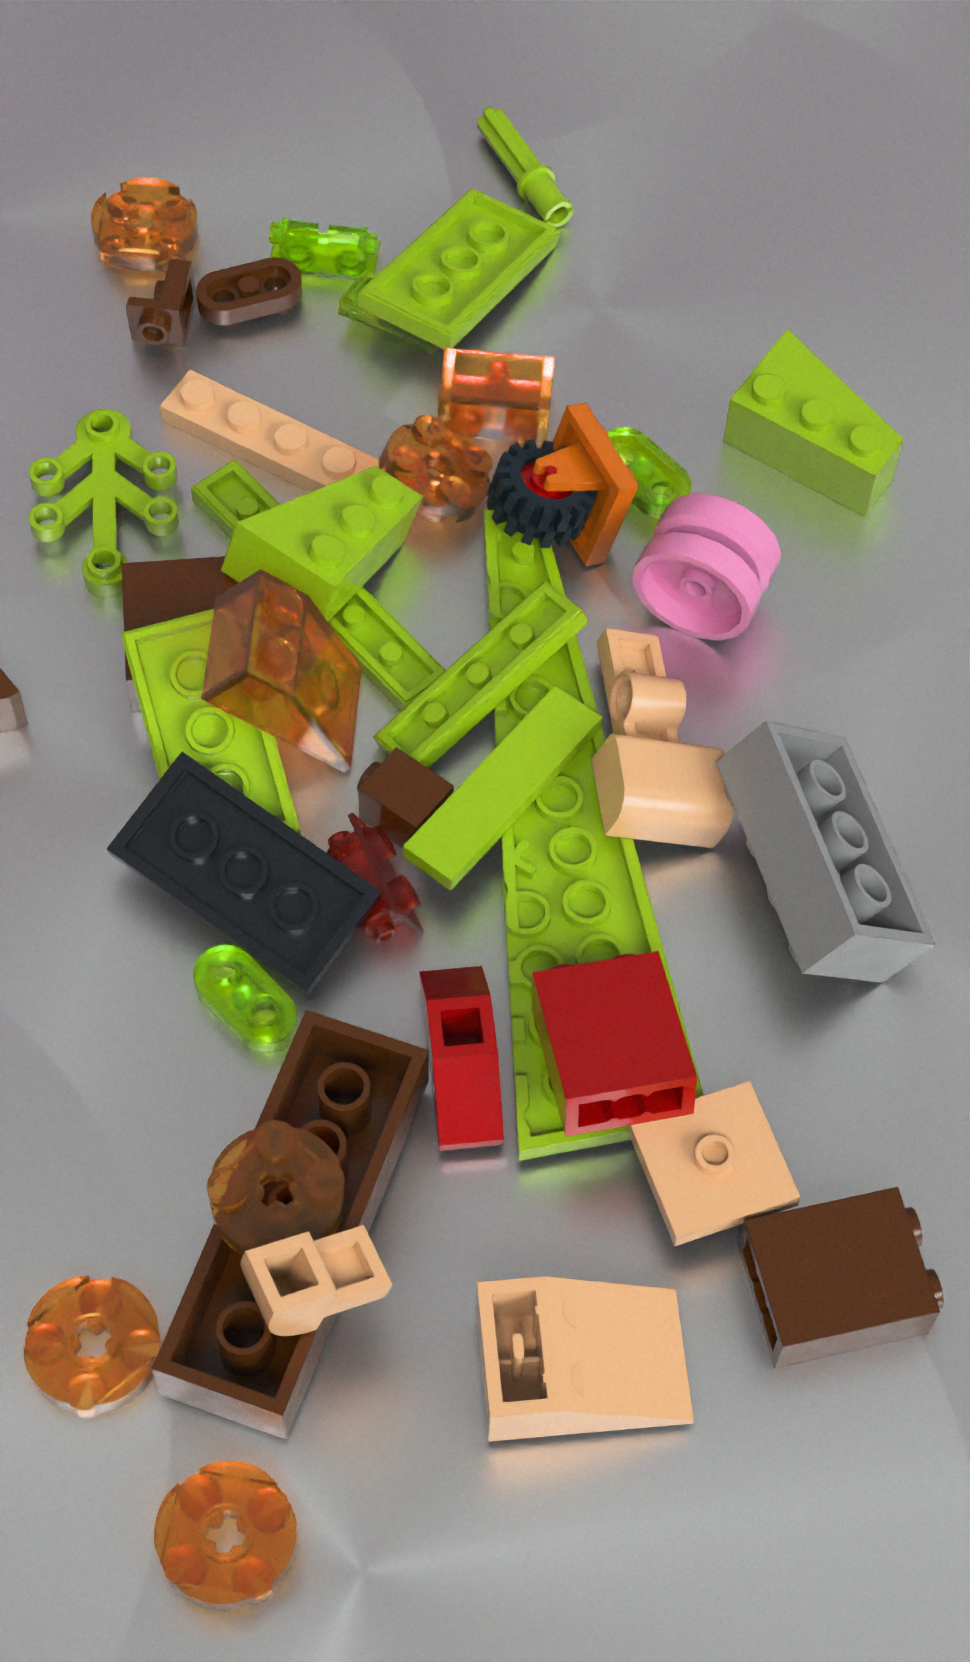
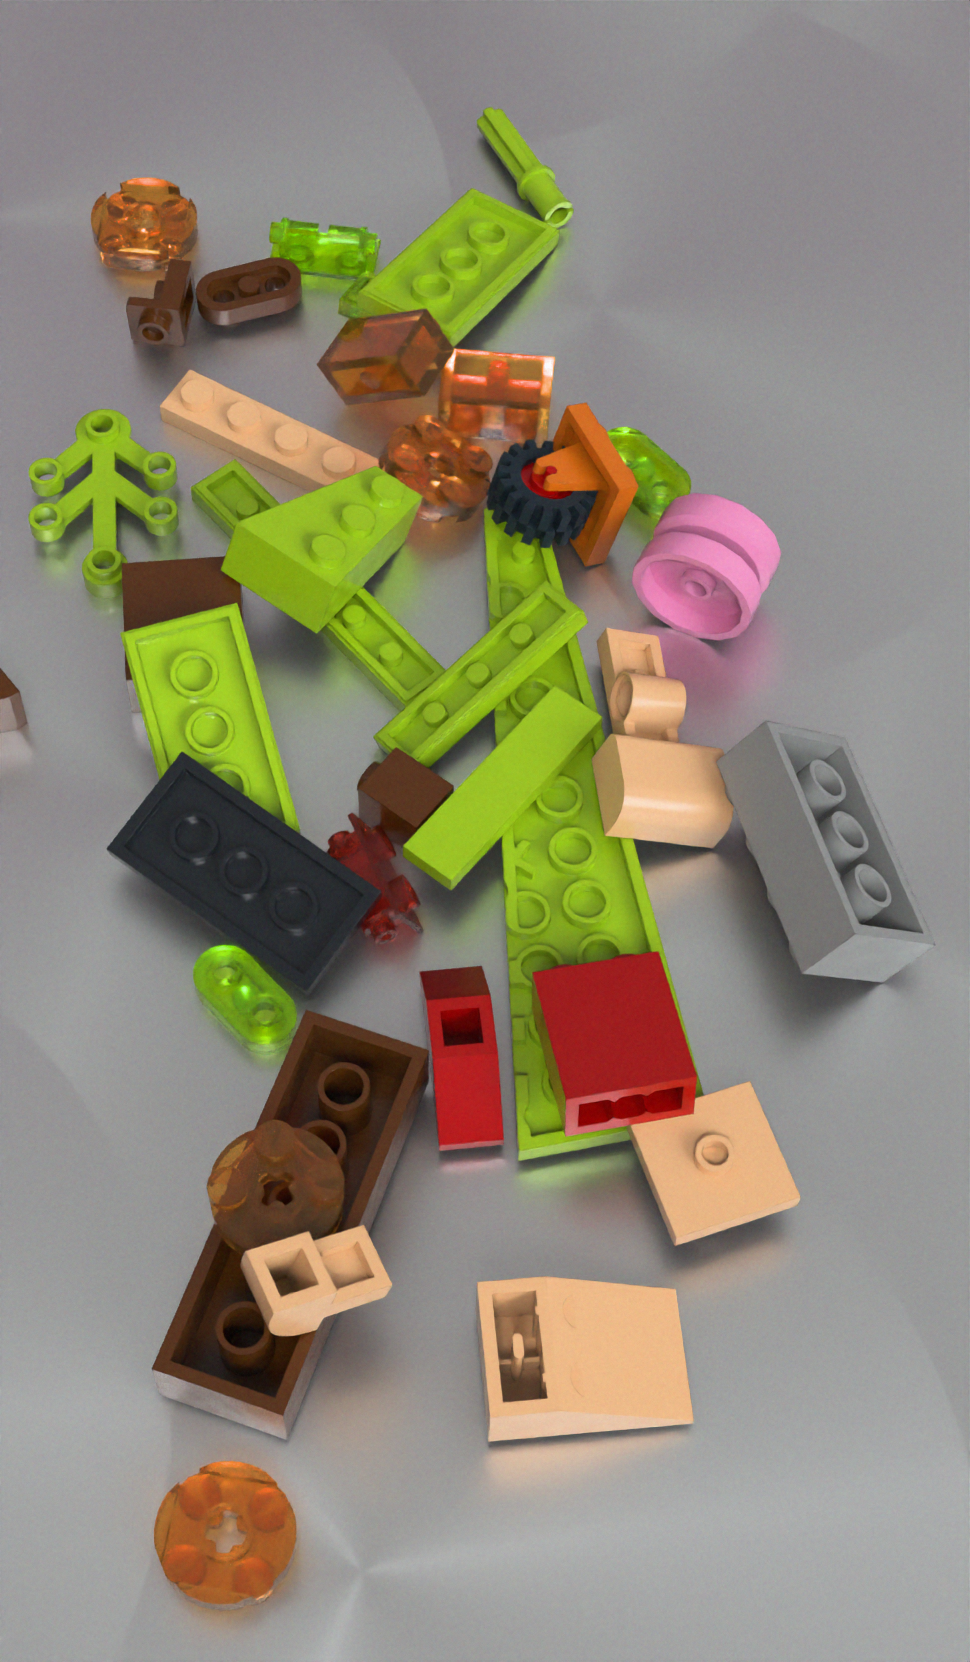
clear orange plate [23,1275,162,1419] -> none
clear orange slope [201,569,362,772] -> none
lime wedge [723,329,904,517] -> none
reddish brown brick [737,1187,944,1368] -> none
none -> clear orange brick [317,308,455,405]

